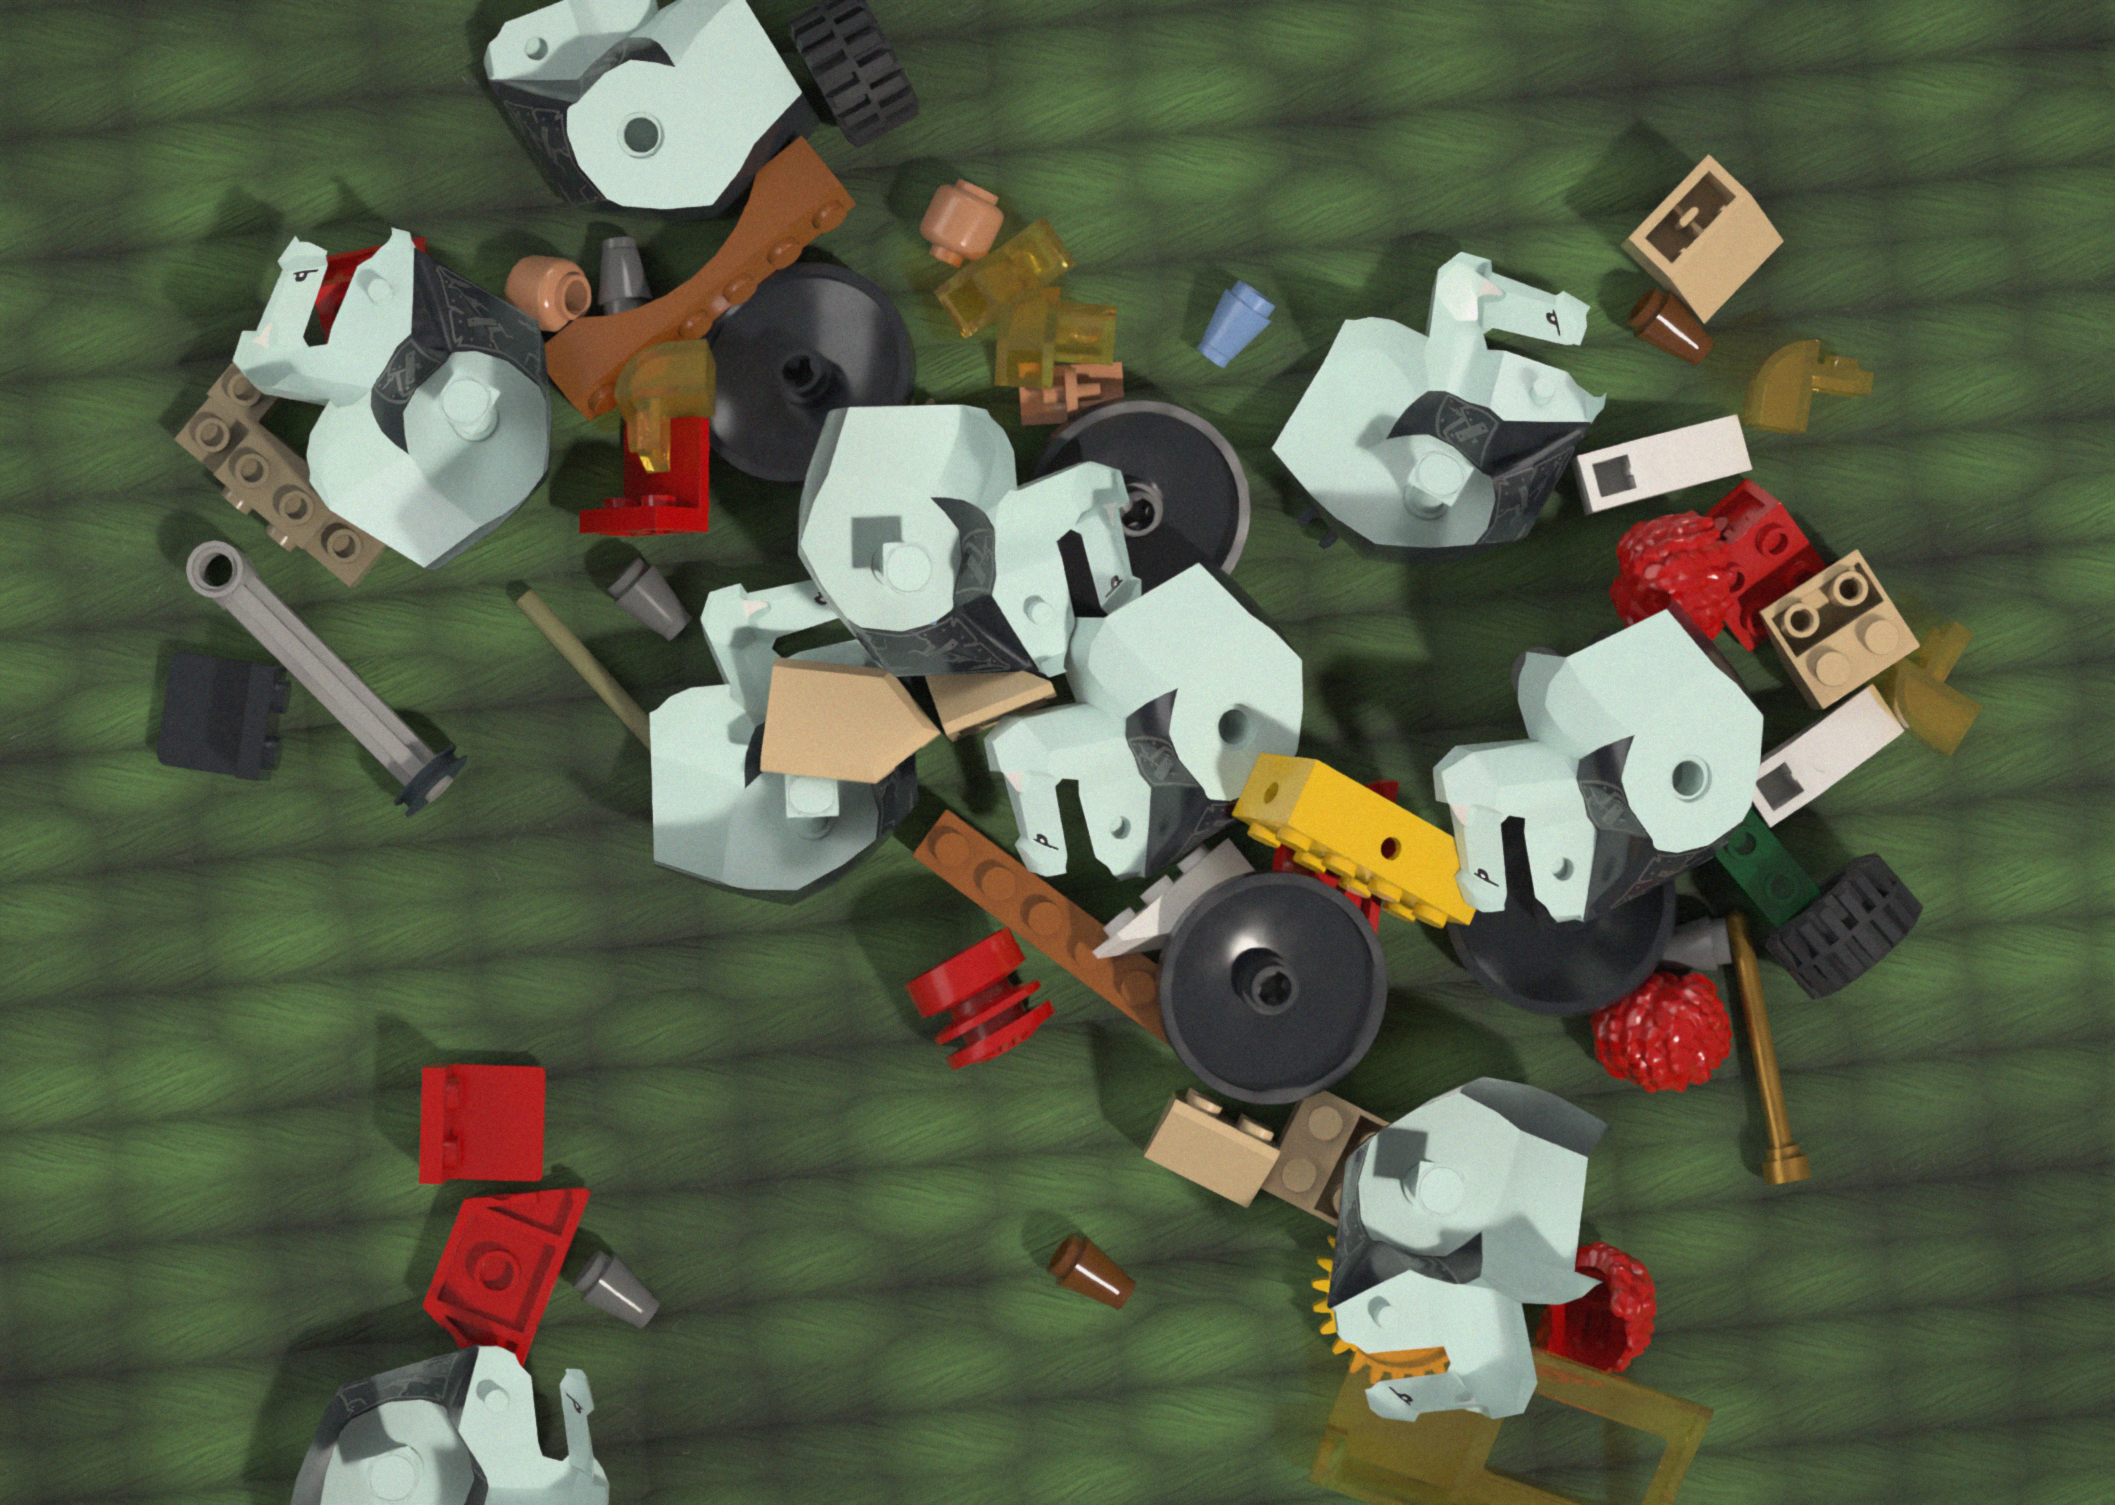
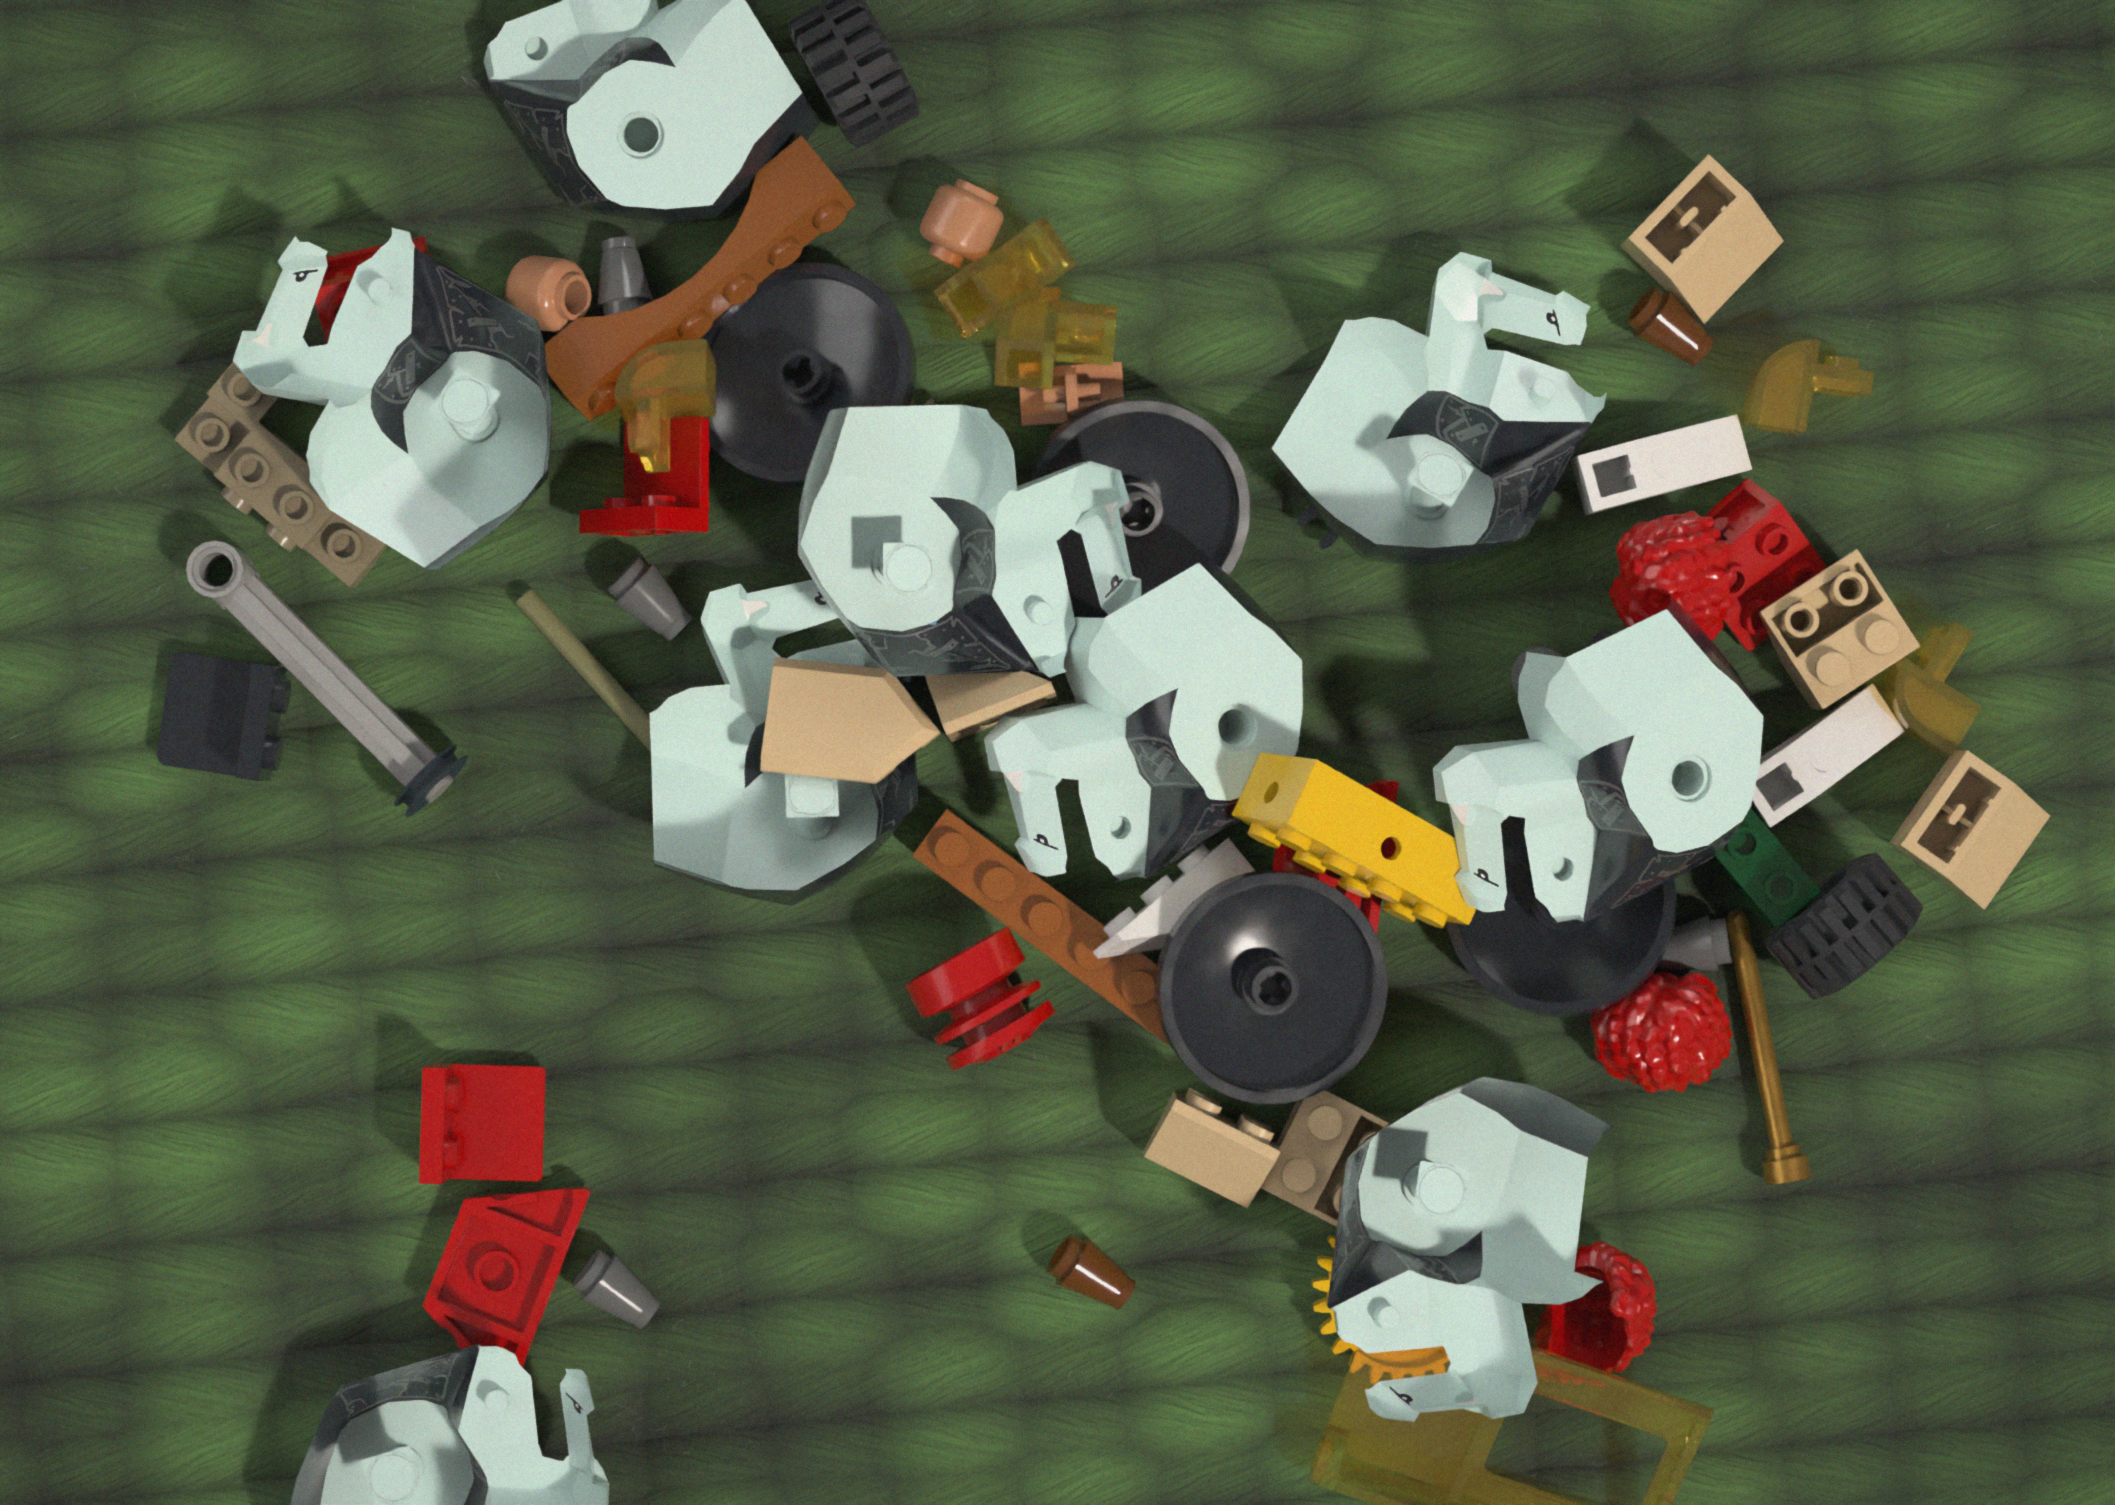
medium blue cone [1196,280,1276,368] -> none
none -> tan slope [1889,750,2050,910]

